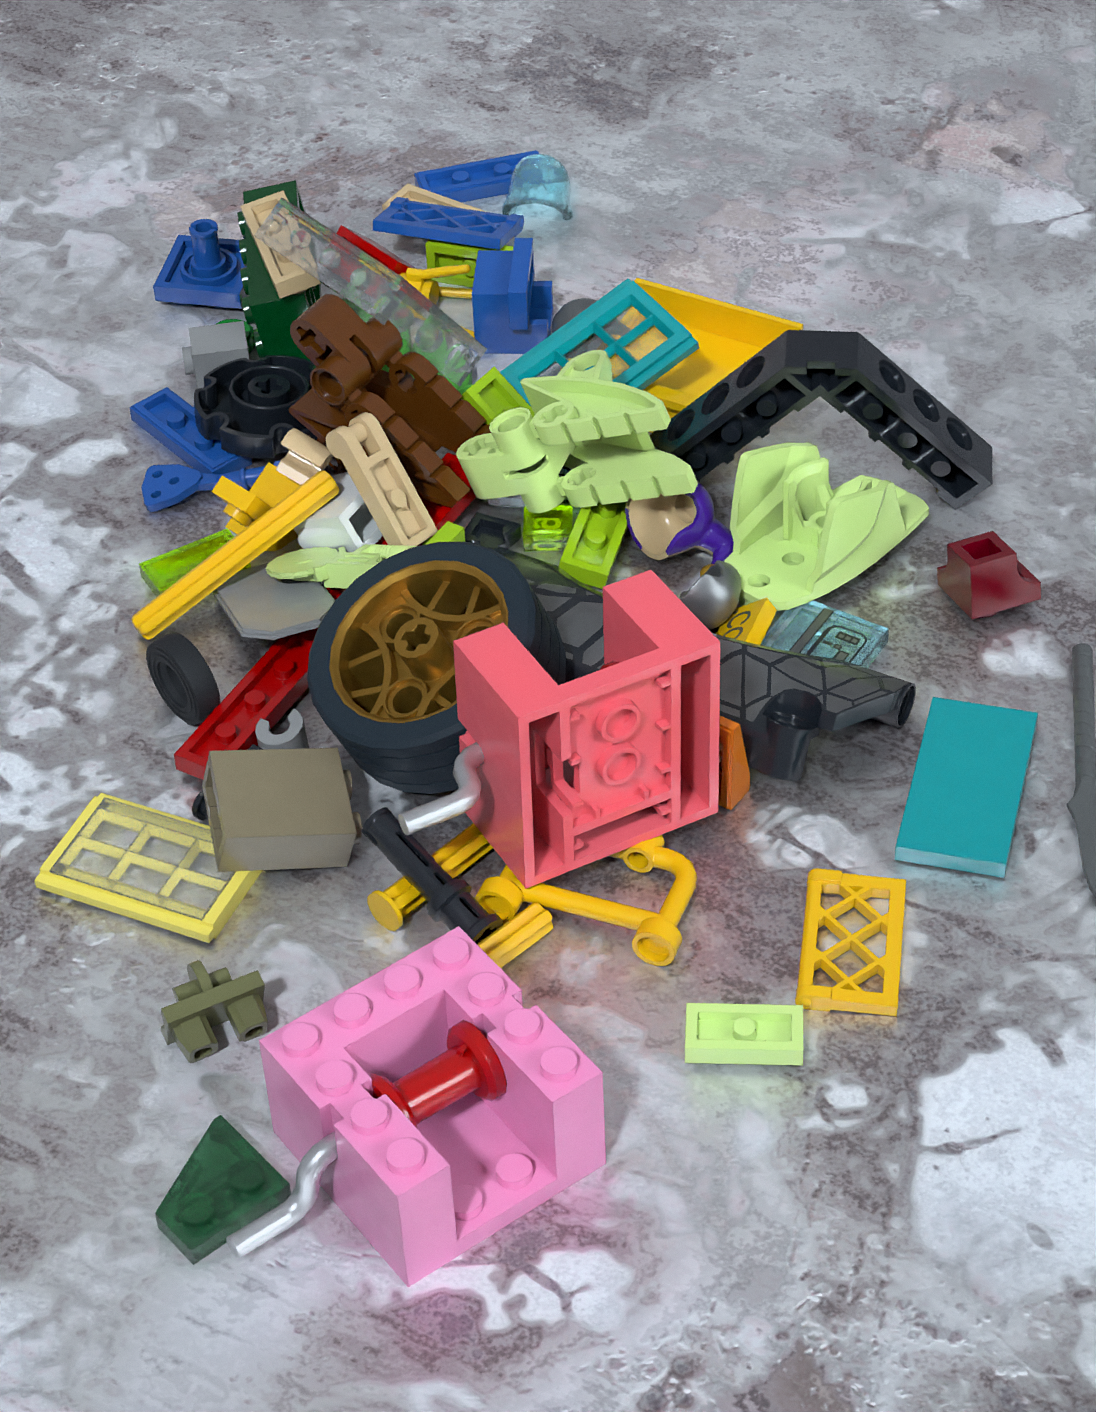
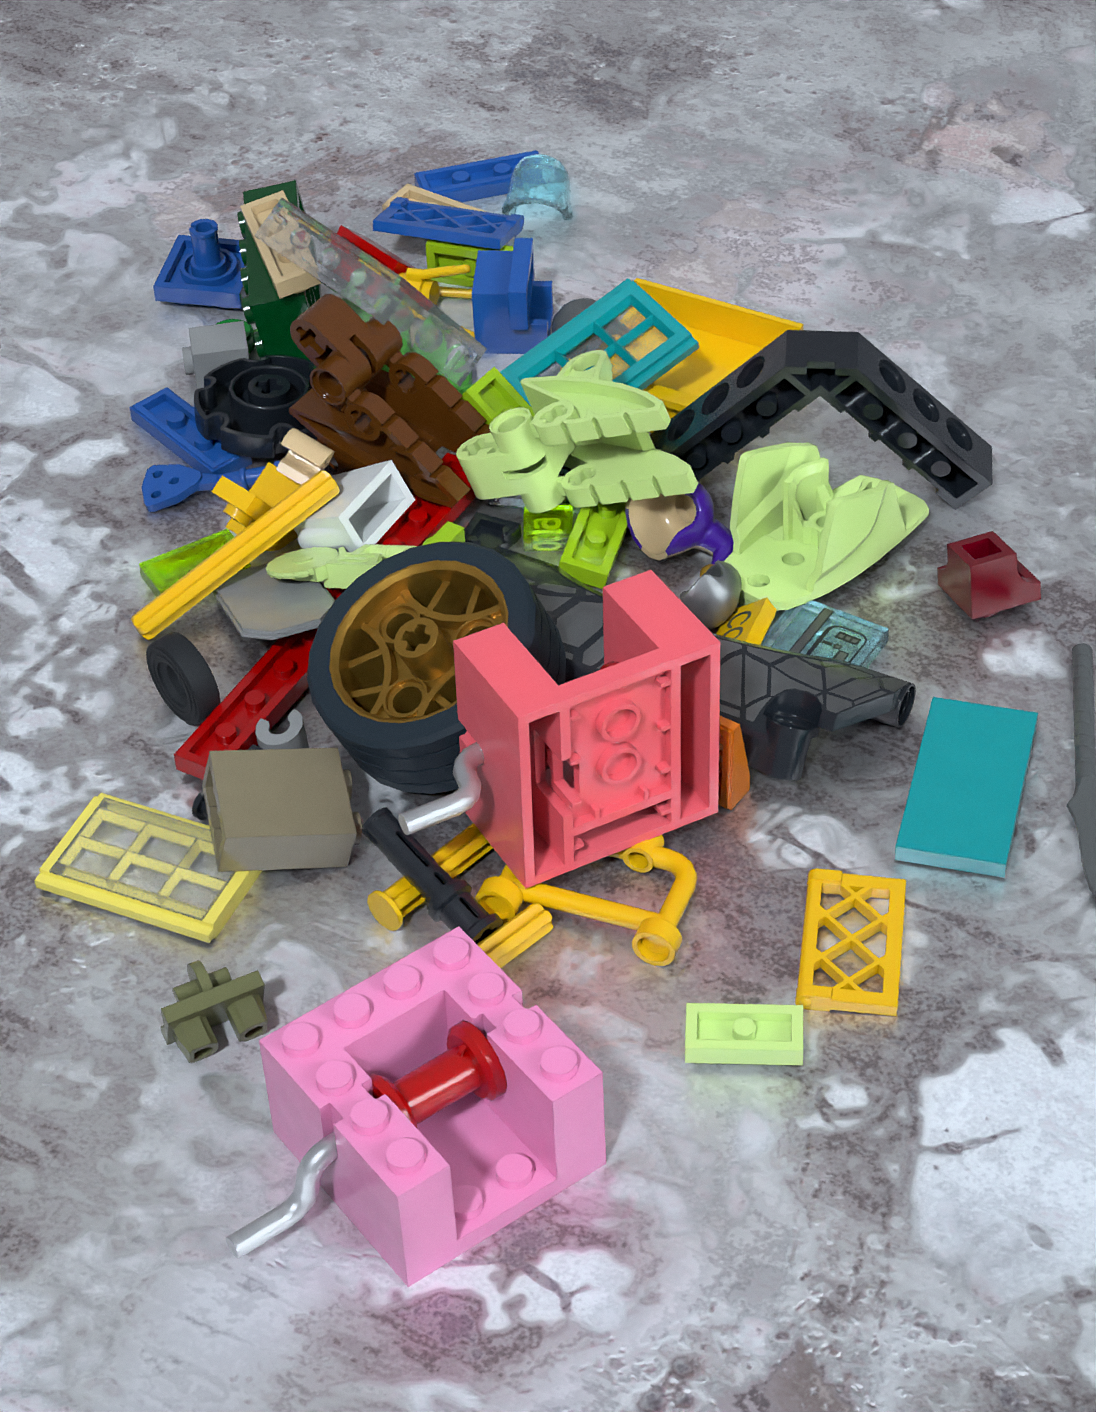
clear green wing [155,1115,291,1265] -> none
tan plate [326,412,438,546] -> none

